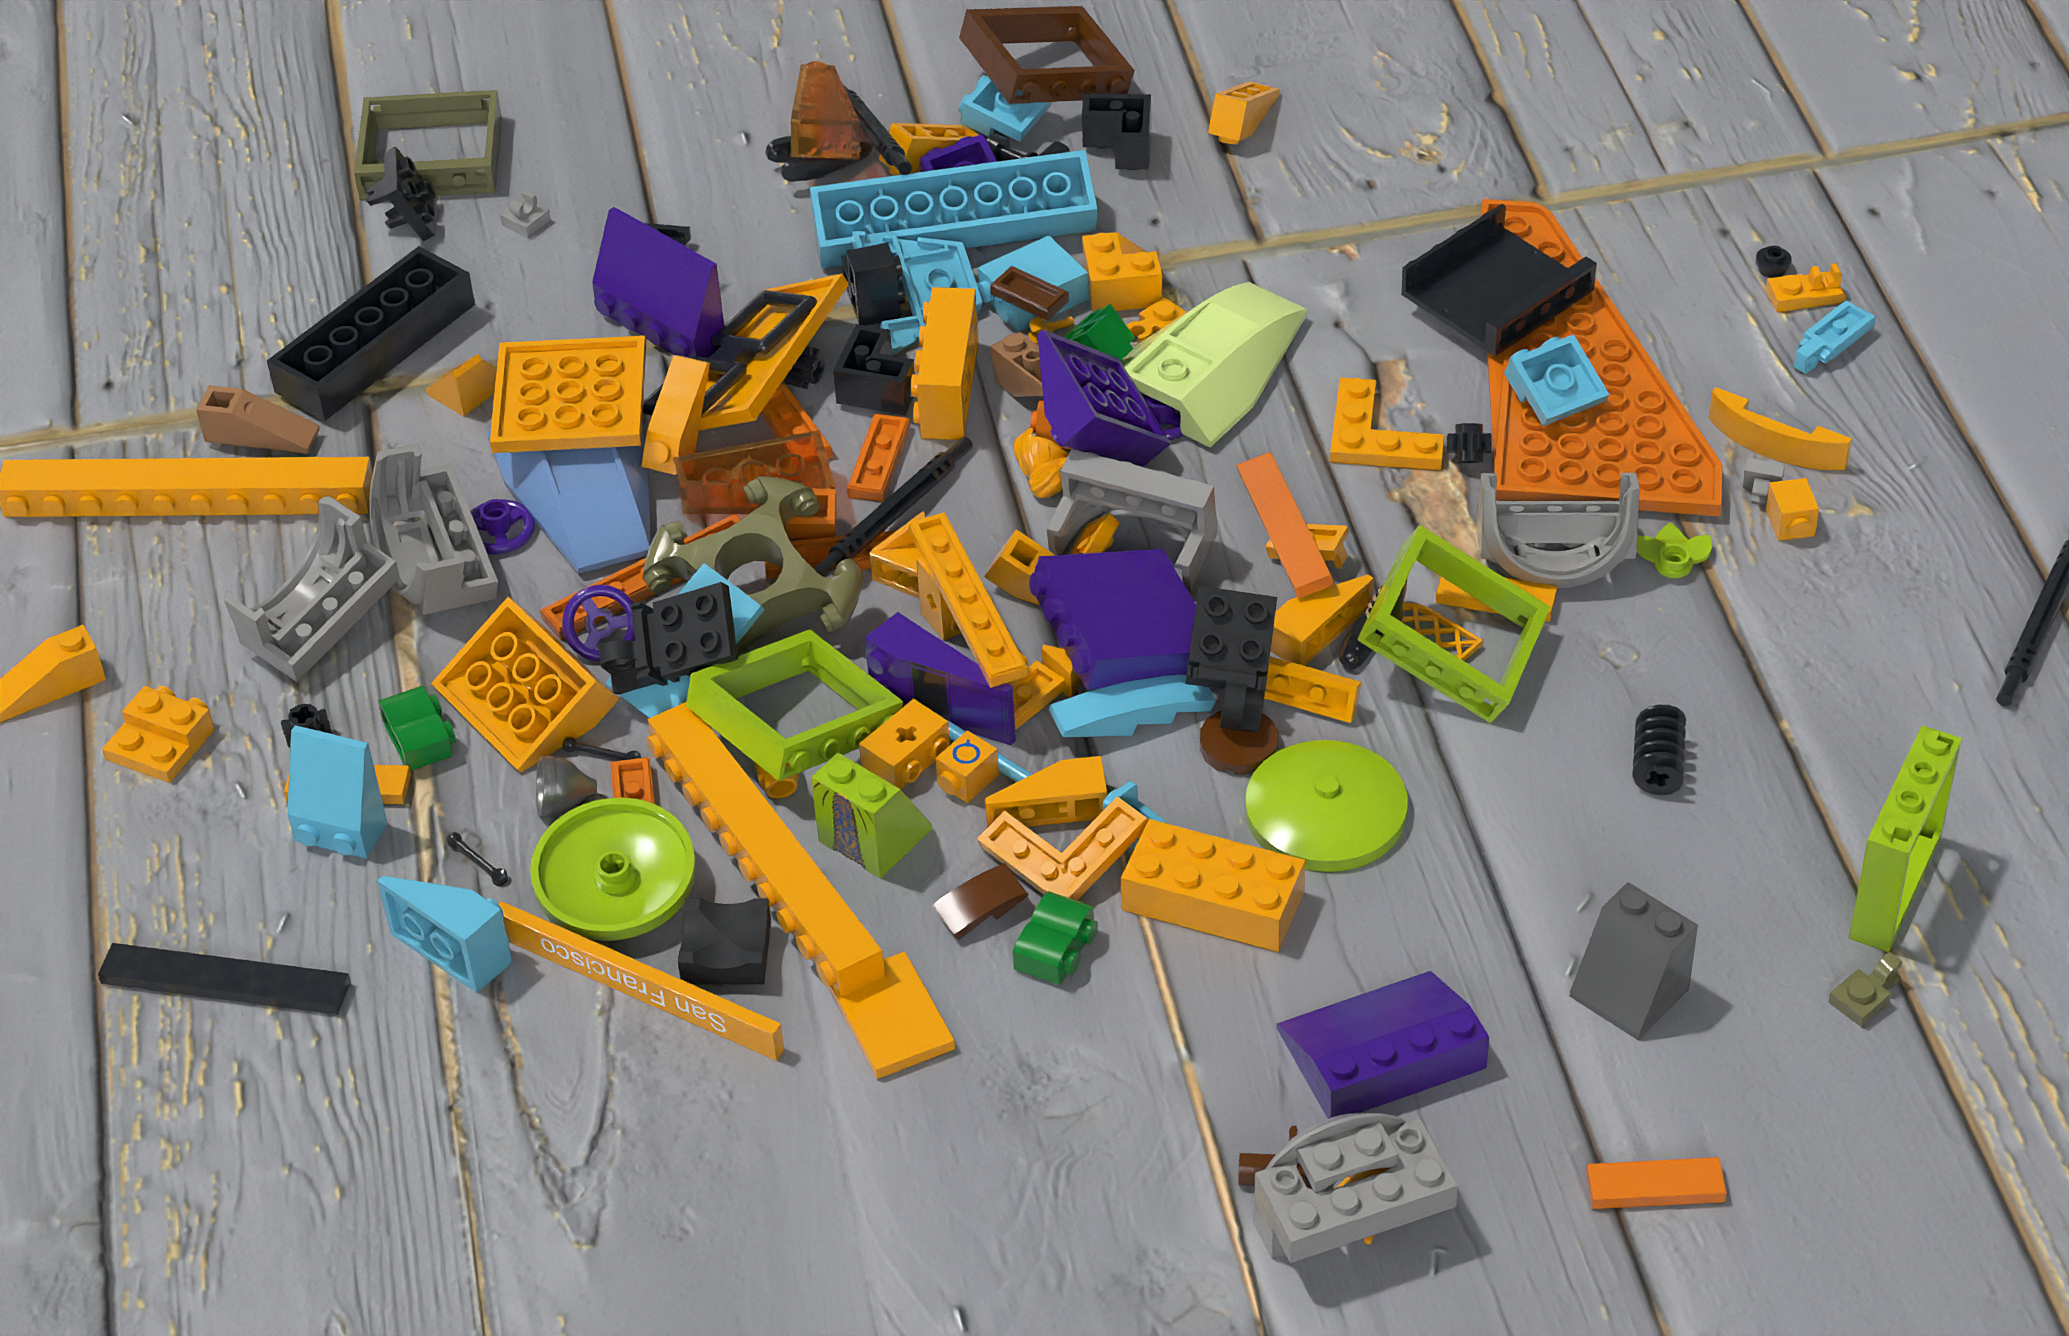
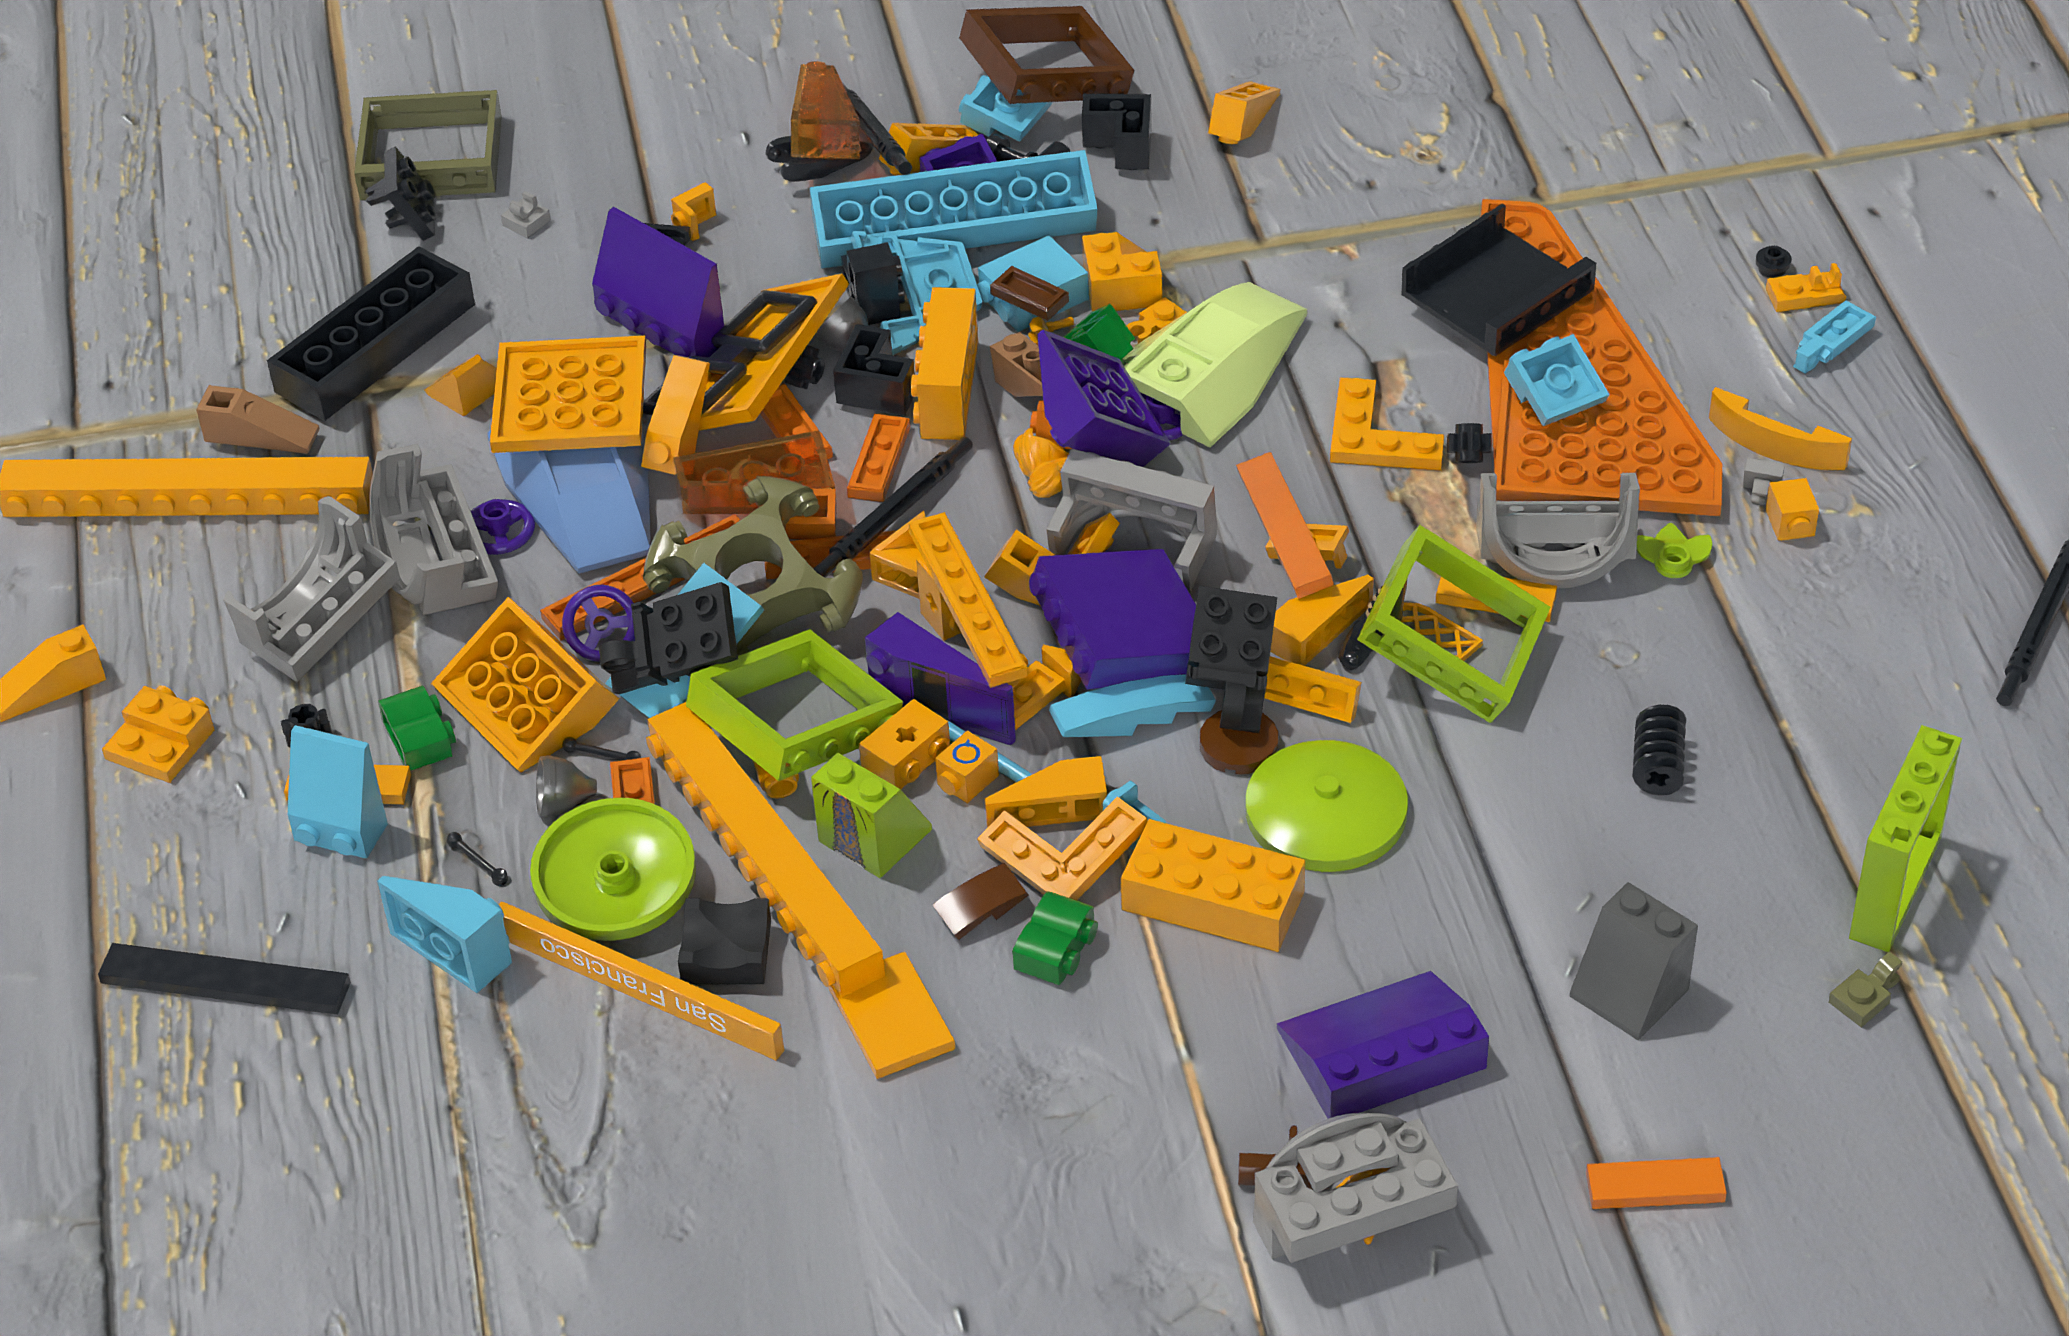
none -> light orange bracket [671,182,716,241]
none -> flat silver helmet [815,297,868,351]

